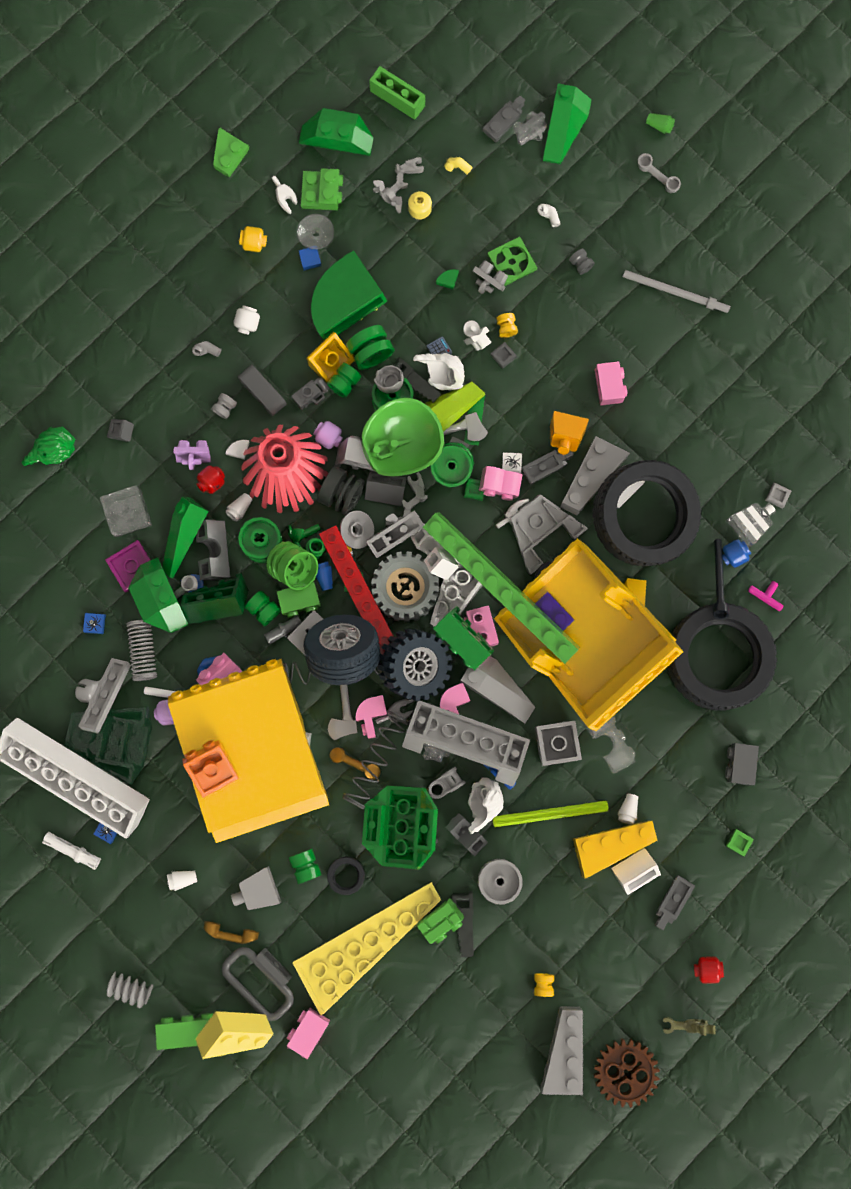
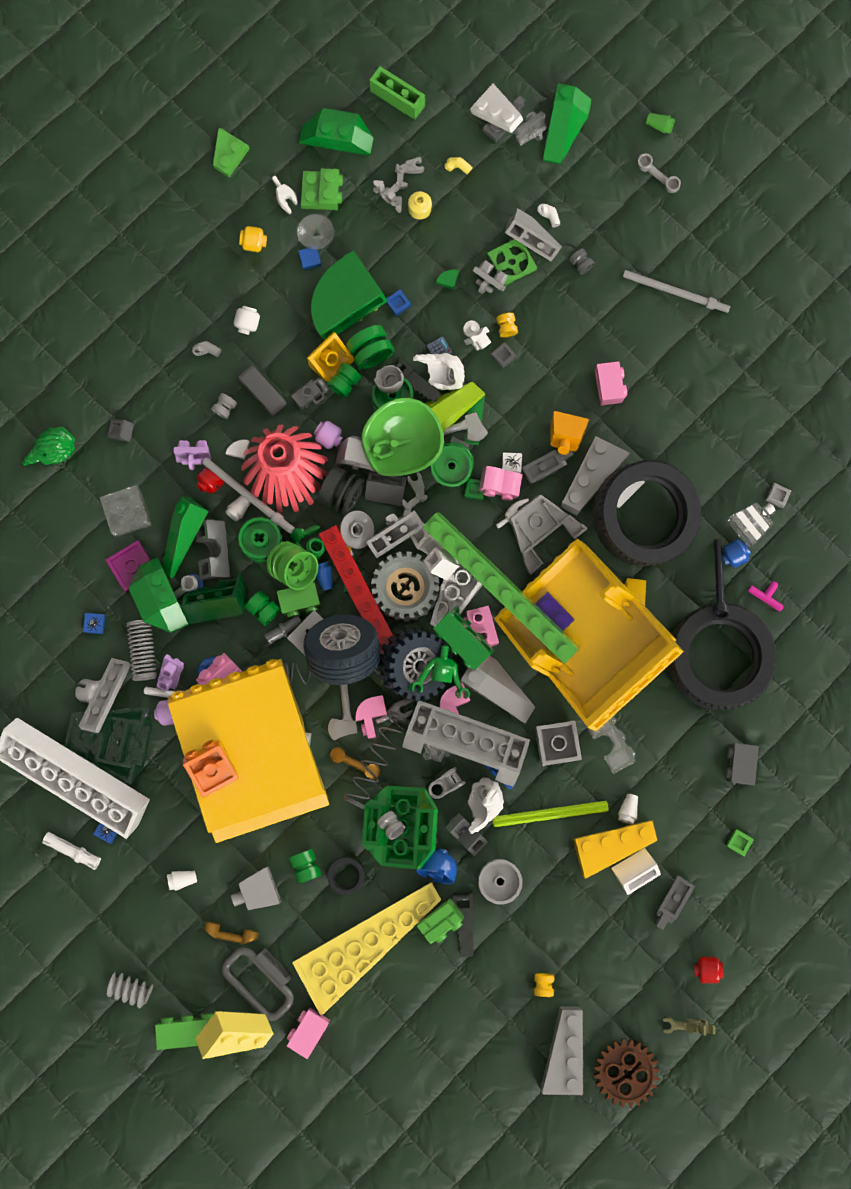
none -> lavender hips [157,654,184,691]
none -> light grey bar [202,458,294,534]
none -> light grey wheel [378,811,405,840]
none -> blue tile [386,290,411,316]
none -> green piece [408,646,470,699]
none -> blue cylinder [416,848,457,884]
none -> white wing [470,84,523,133]
none -> light grey slope [505,208,562,261]

